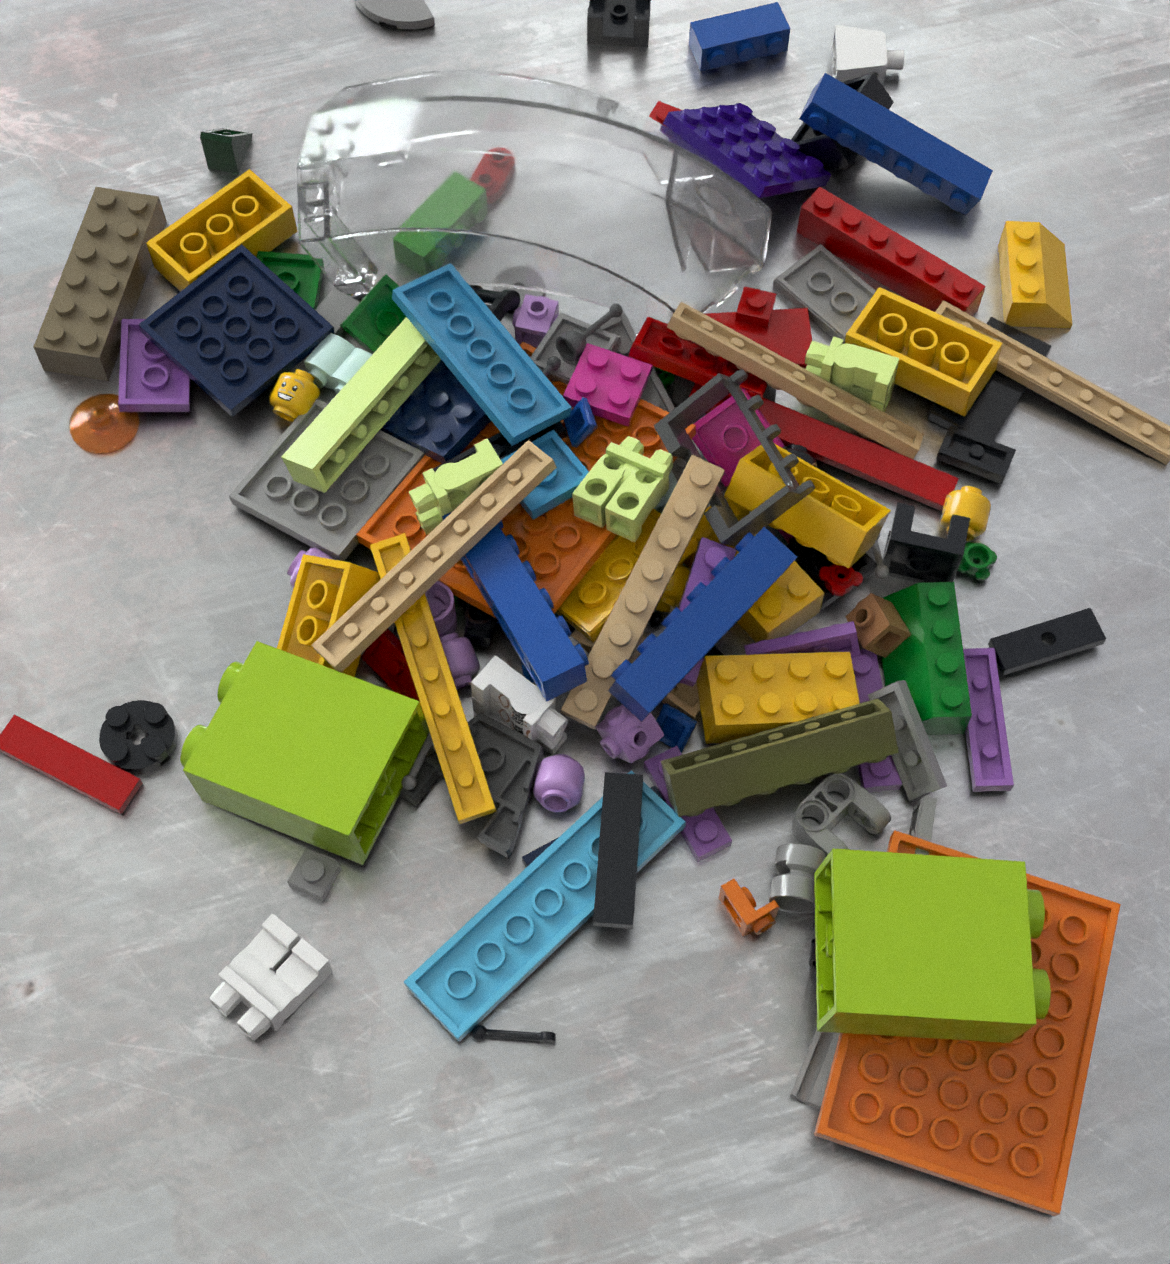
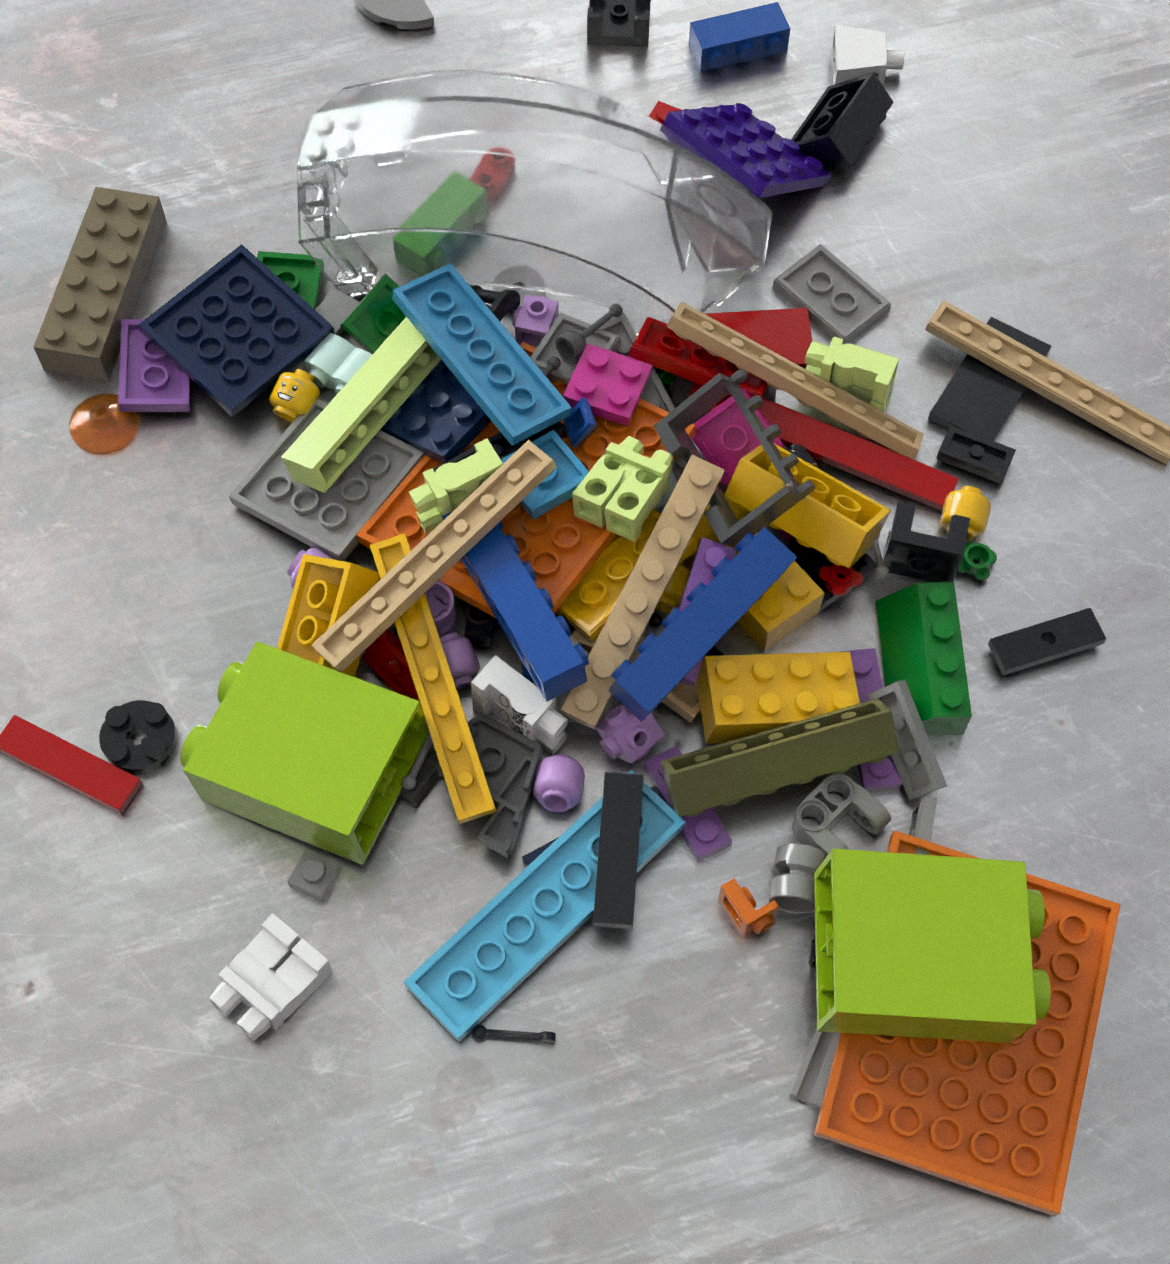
yellow brick [146,169,298,292] -> none
dark green slope [200,128,253,174] -> none
blue slope [656,703,697,753] -> none
red plate [735,286,777,328] -> none
medium lavender plate [744,621,860,657] -> none
red brick [797,187,986,316] -> none
blue brick [799,73,993,216] -> none
yellow brick [845,287,1003,417] -> none
medium nougat brick [845,593,911,658] -> none
medium lavender plate [963,648,1014,792] -> none
yellow slope [998,221,1072,328] -> none

